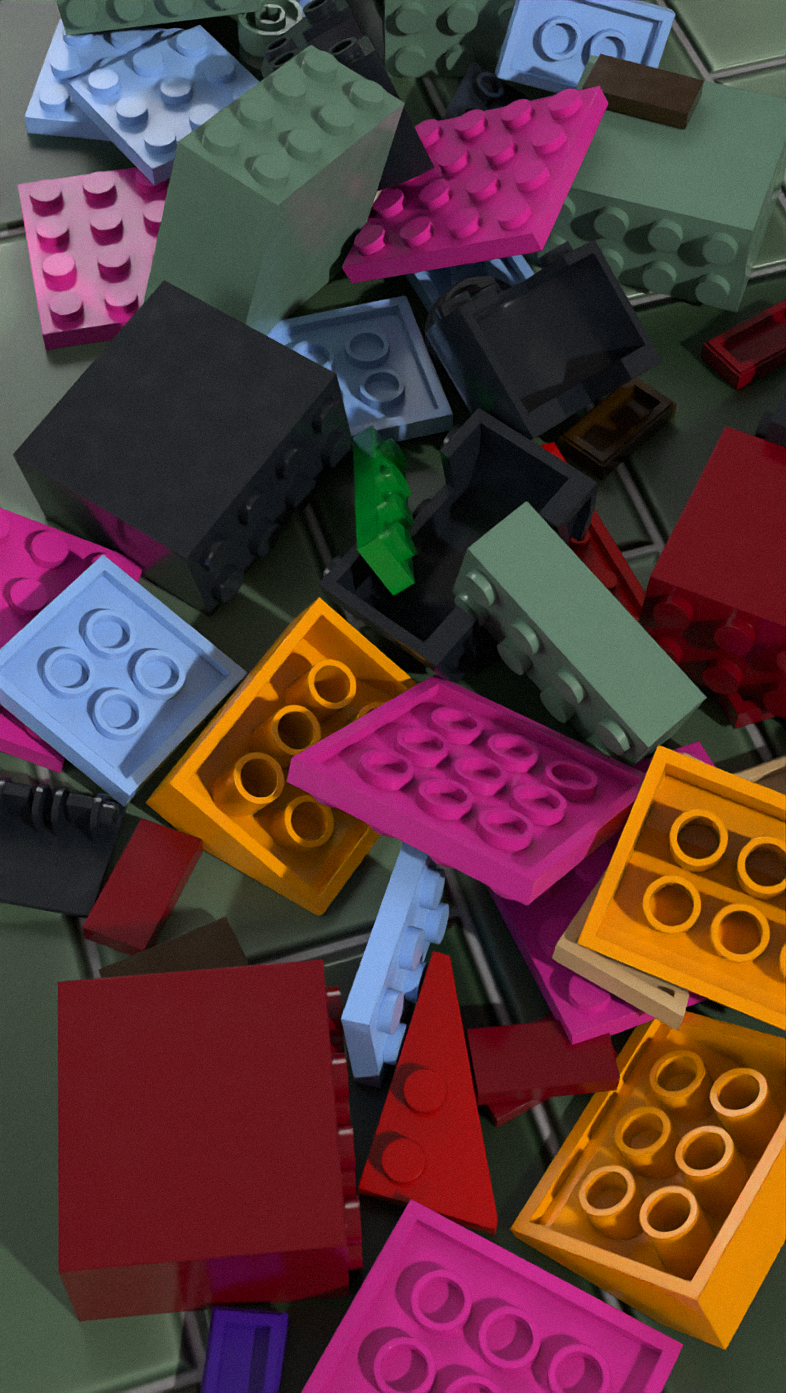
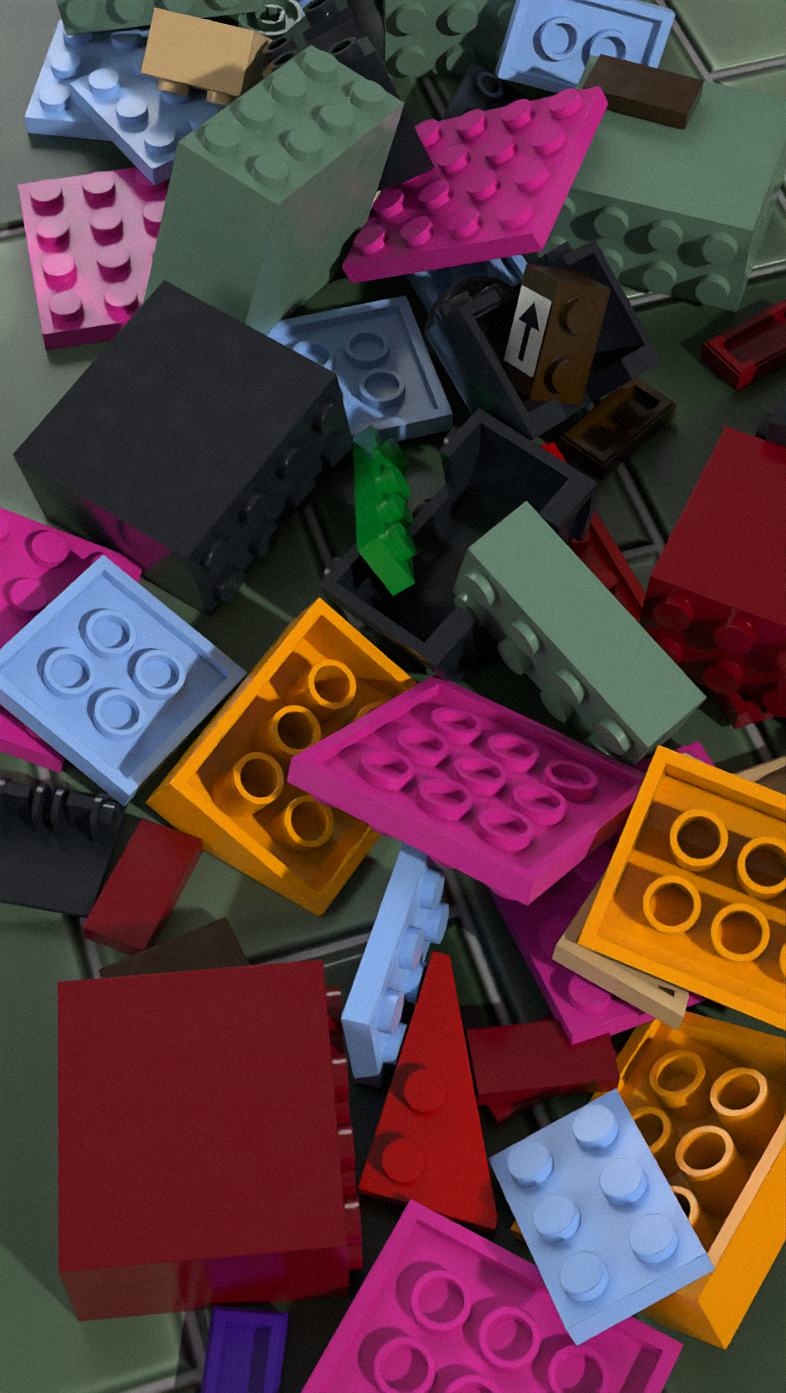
none -> tan slope [141,7,273,107]
none -> light blue plate [488,1088,715,1346]
none -> dark brown brick [502,264,611,405]

